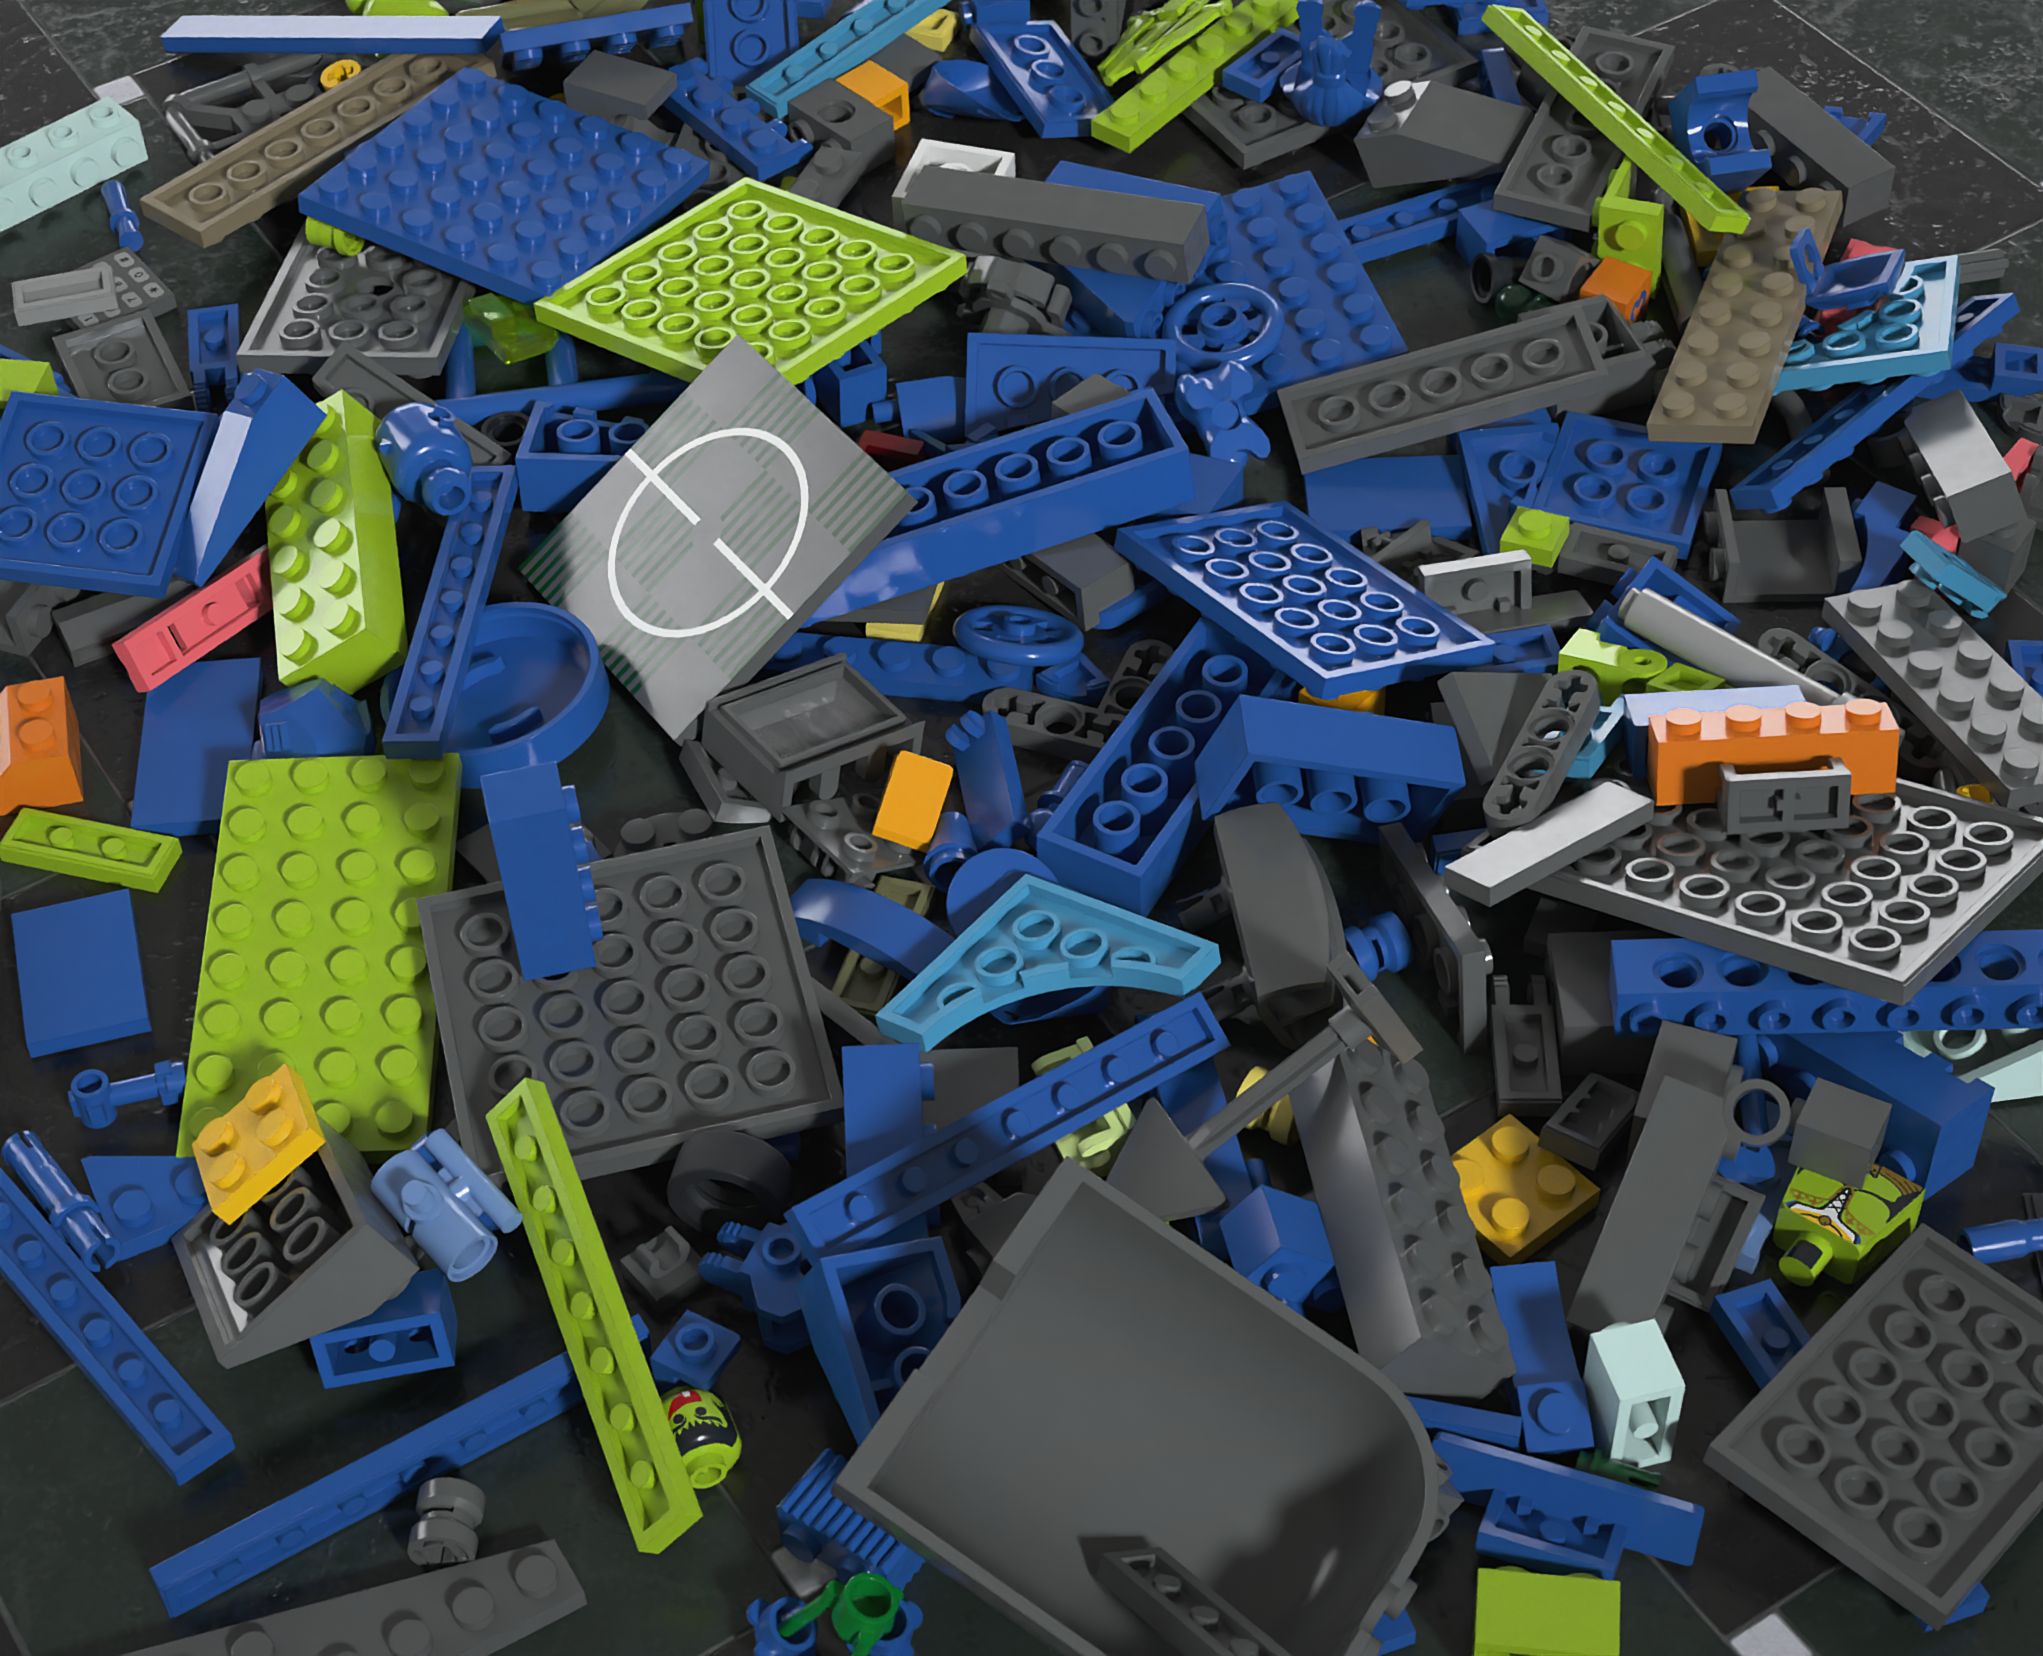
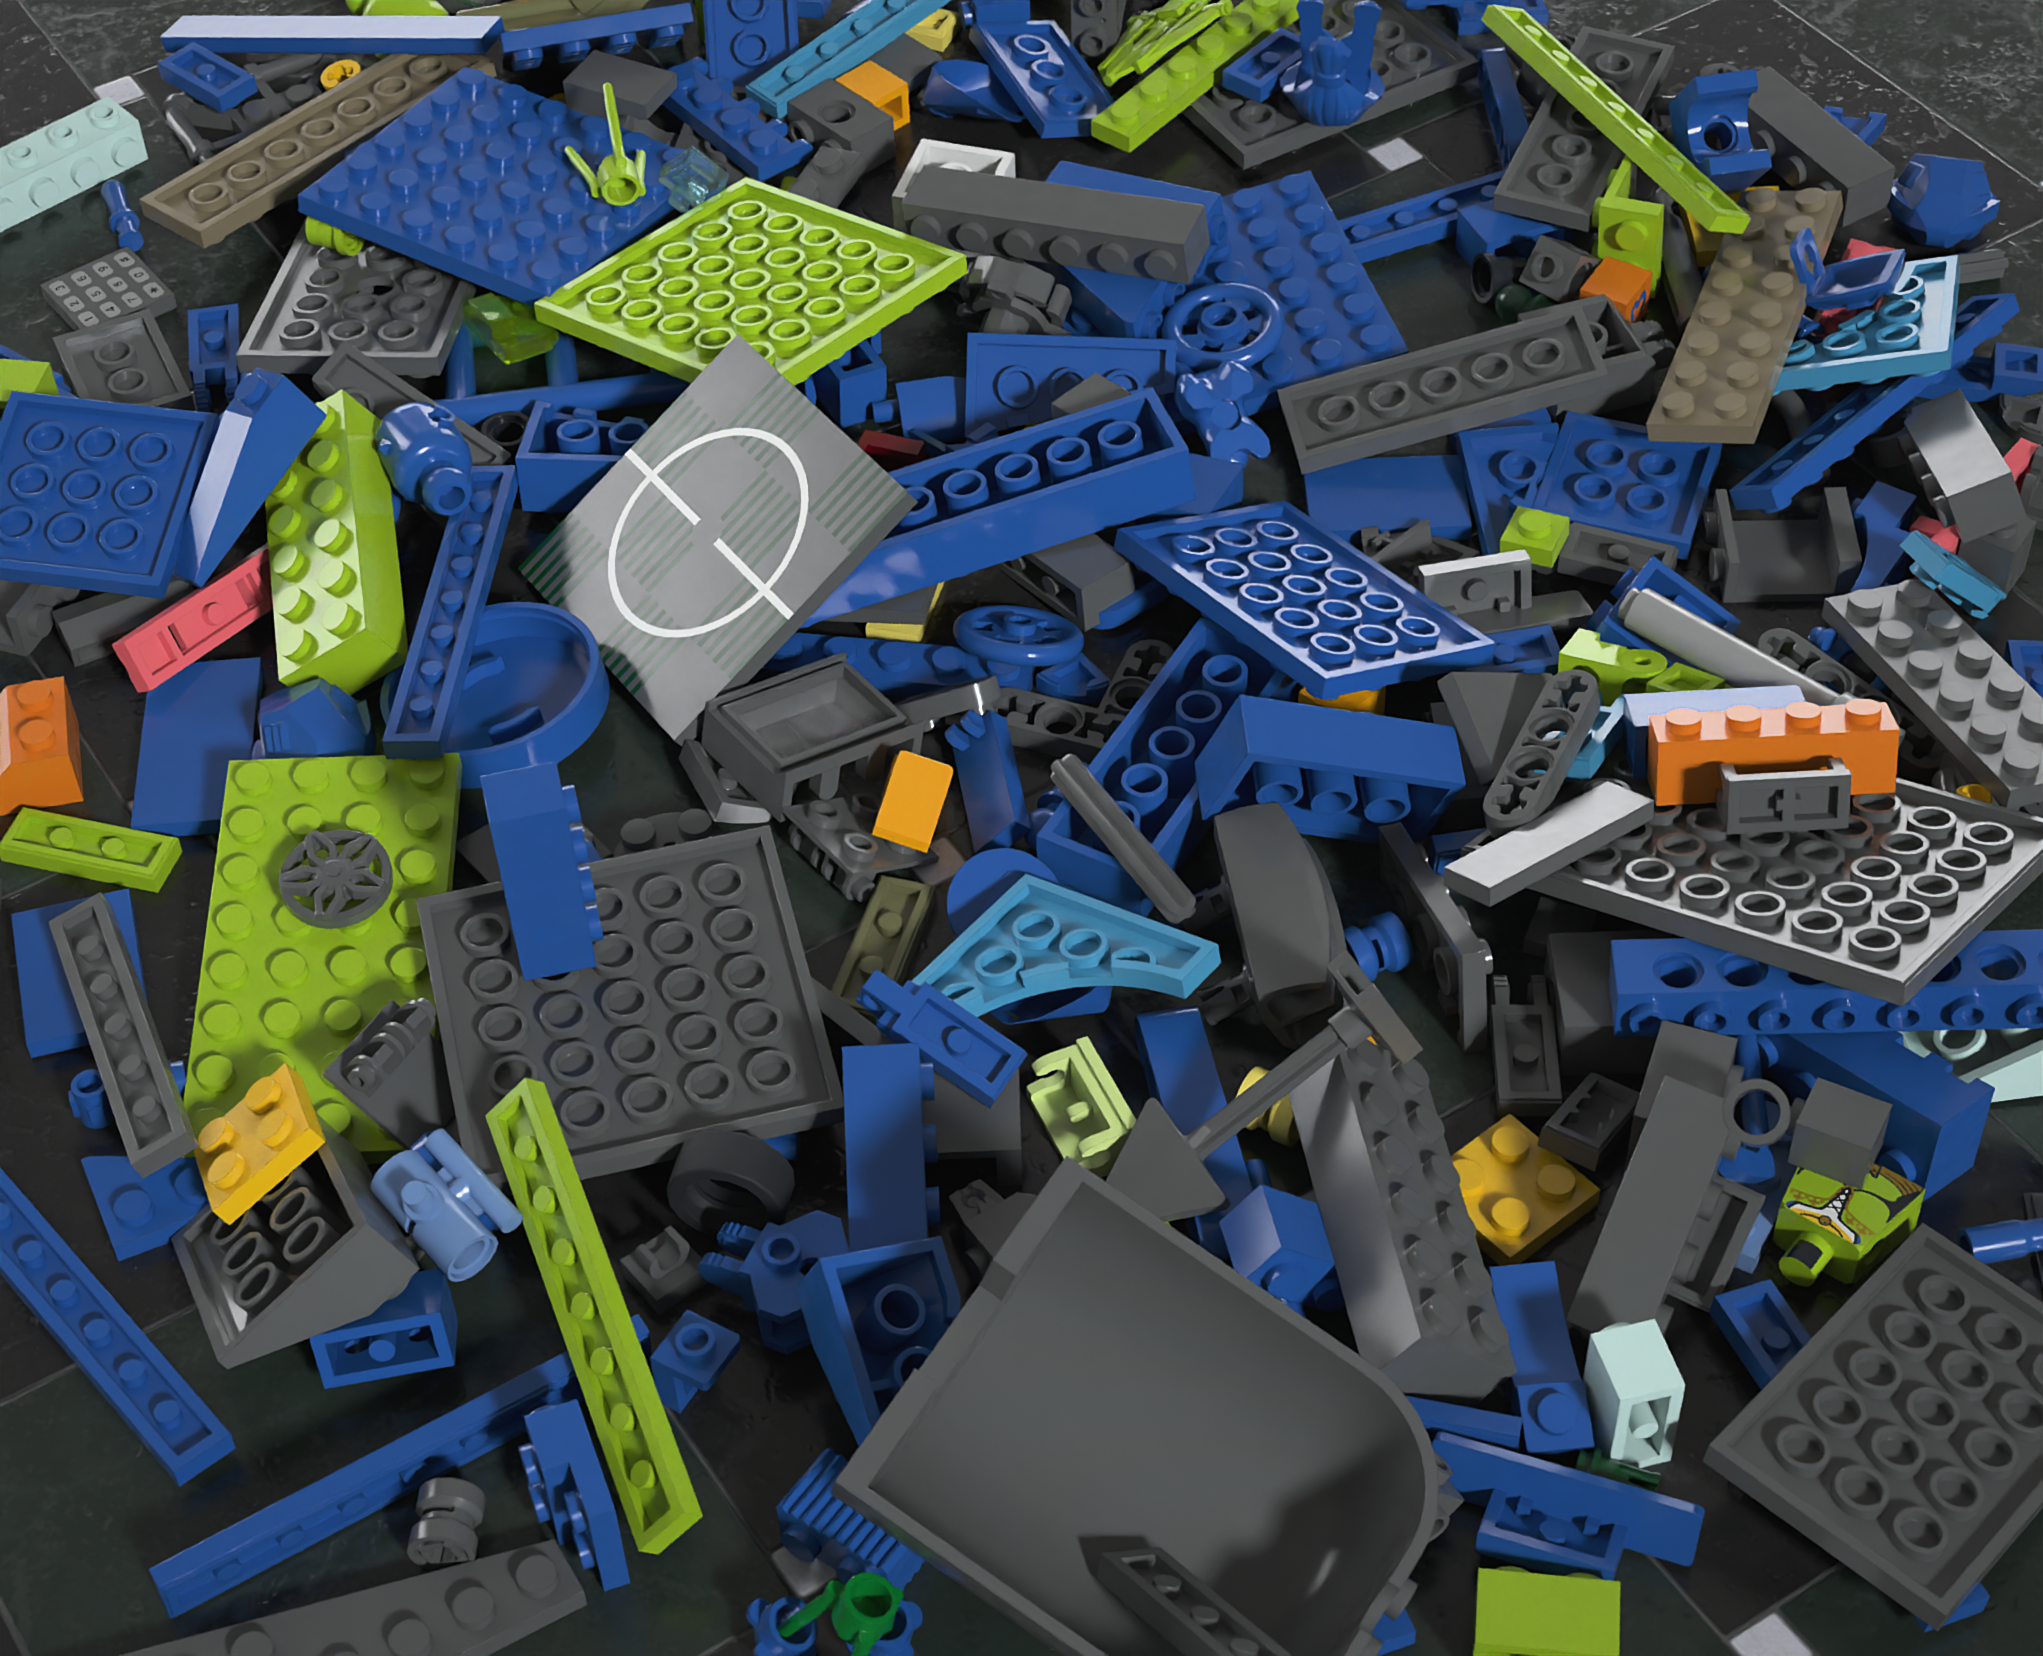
blue pin [1,1131,122,1272] -> none
light grey tile [11,265,119,327] -> none
head [660,1385,742,1489] -> none
blue plate [783,991,1231,1267] -> none
blue slope [790,879,956,981] -> none
blue cone [923,812,978,893] -> none
dark grey slope [1354,80,1535,188] -> none
none -> dark grey plate [48,892,199,1179]
none -> blue plate [158,42,258,113]
none -> dark grey wheel [279,830,393,929]
none -> dark grey hinge [322,998,455,1150]
none -> blue plate [518,1399,630,1592]
none -> lime plant [564,83,646,206]
none -> clear light blue tile [658,146,729,214]
none -> blue hinge [856,969,1027,1109]
none -> dark grey plate [894,674,1002,732]
none -> dark grey axle [1051,754,1196,924]
none -> blue helmet [1886,154,2000,248]

